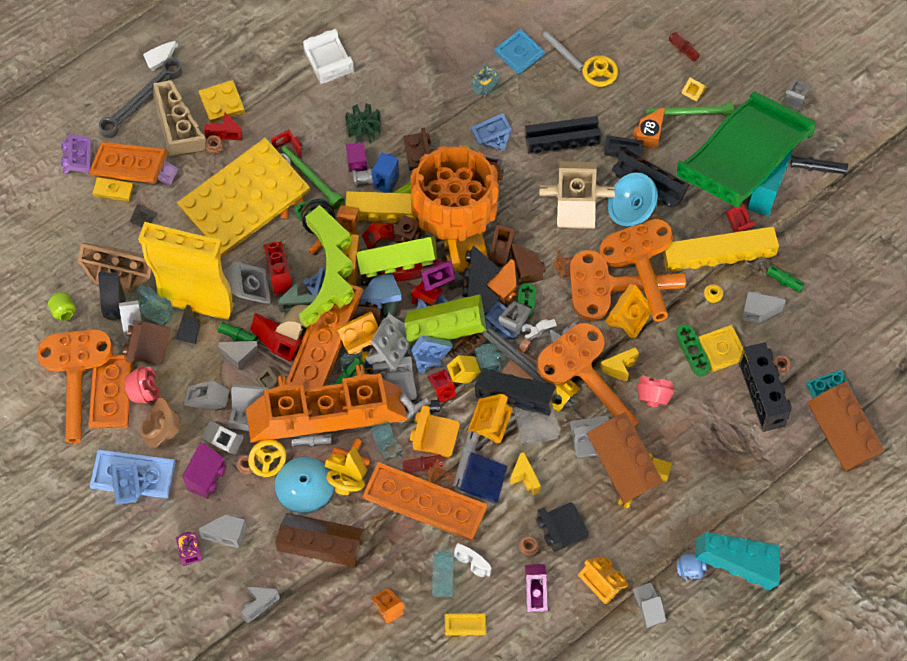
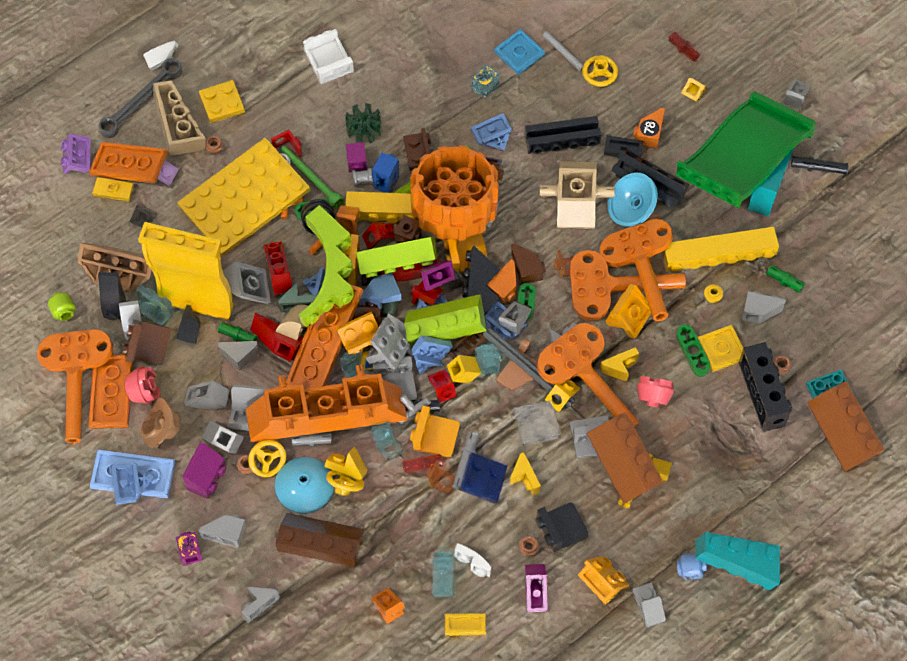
red slope [204,112,243,140] -> none
dark tan slope [255,366,283,389] -> none
orange piece [332,438,371,467] -> none
green axle [333,358,365,385] -> none
orange plate [362,462,488,542] -> none
light orange bracket [467,394,513,444] -> none
black brick [475,368,557,416] -> none
reddish brown slope [488,224,515,265] -> none
white plate [522,319,557,341] -> none
bright green piece [646,102,734,117] -> none
red bracket [725,204,755,232] -> none

